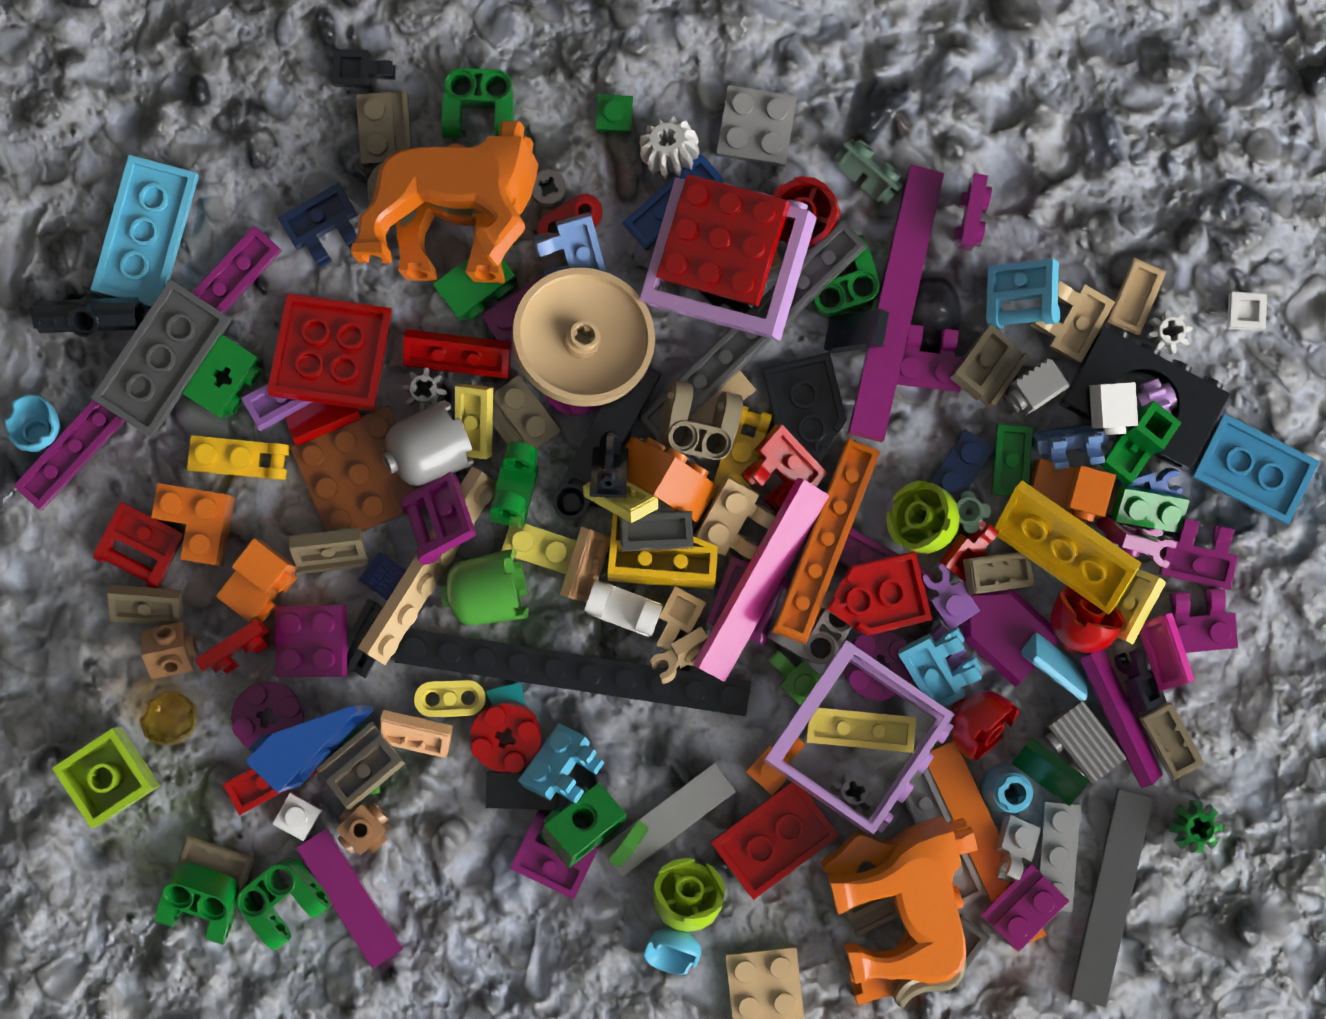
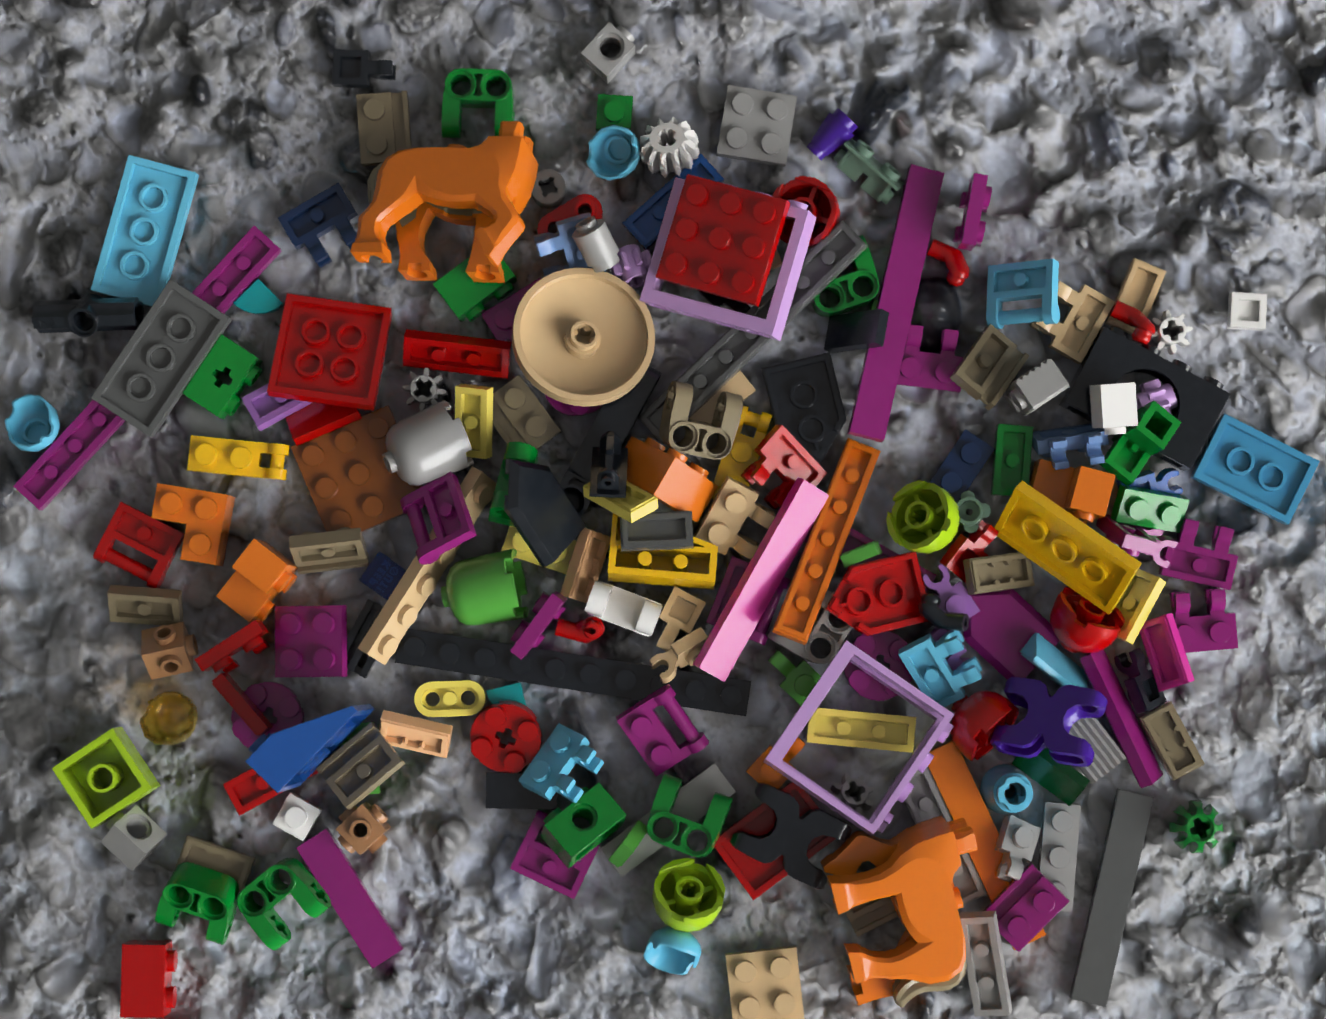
none -> light grey brick [101,805,167,871]
none -> red brick [120,940,178,1018]
none -> red tile [212,673,274,736]
none -> teal tile [234,278,285,314]
none -> black tile [504,459,586,567]
none -> magenta plate [510,591,567,660]
none -> red arm [554,616,605,644]
none -> light grey brick [572,216,620,273]
none -> light grey brick [581,22,636,84]
none -> medium azure hair [586,125,640,180]
none -> lavender gear [611,244,652,288]
none -> magenta plate [616,684,709,777]
none -> green piece [647,773,733,858]
none -> black piece [729,783,853,889]
none -> dark purple cone [806,108,858,161]
none -> bright green tile [840,540,883,568]
none -> black arm [918,593,969,632]
none -> red arm [927,239,970,287]
none -> light grey plate [959,911,1012,1017]
none -> dark purple piece [990,677,1108,767]
none -> red arm [1109,300,1155,345]

